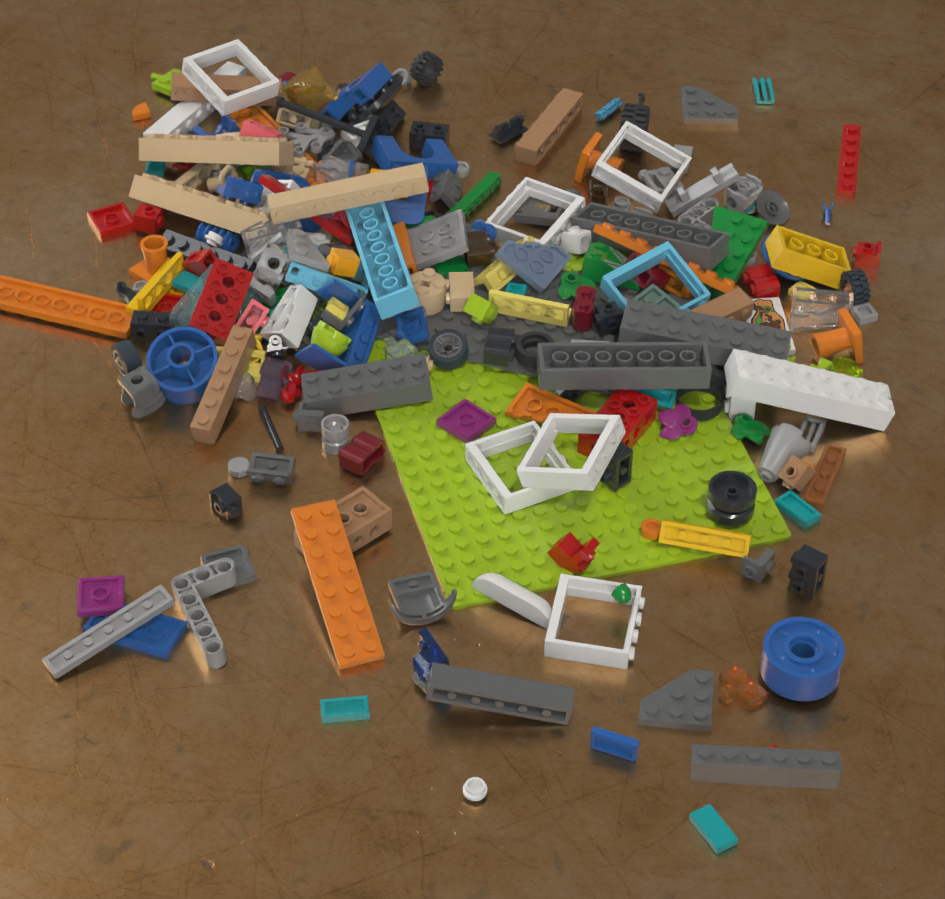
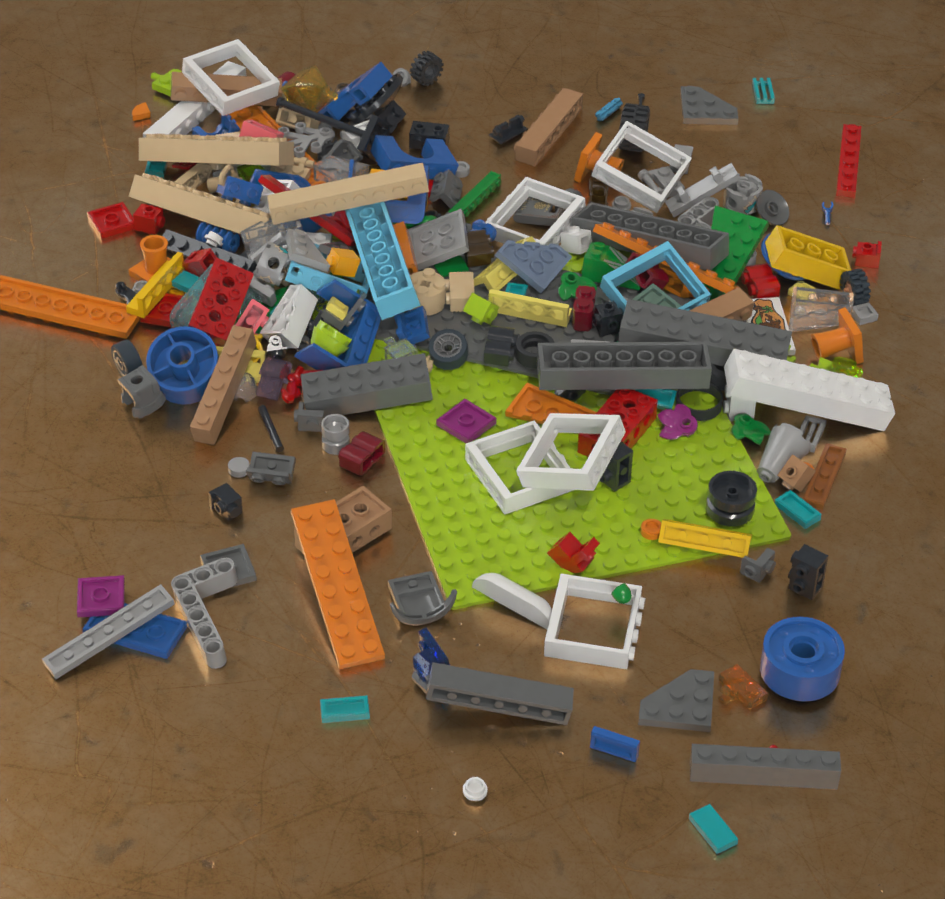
black brick [130,310,176,343] -> none

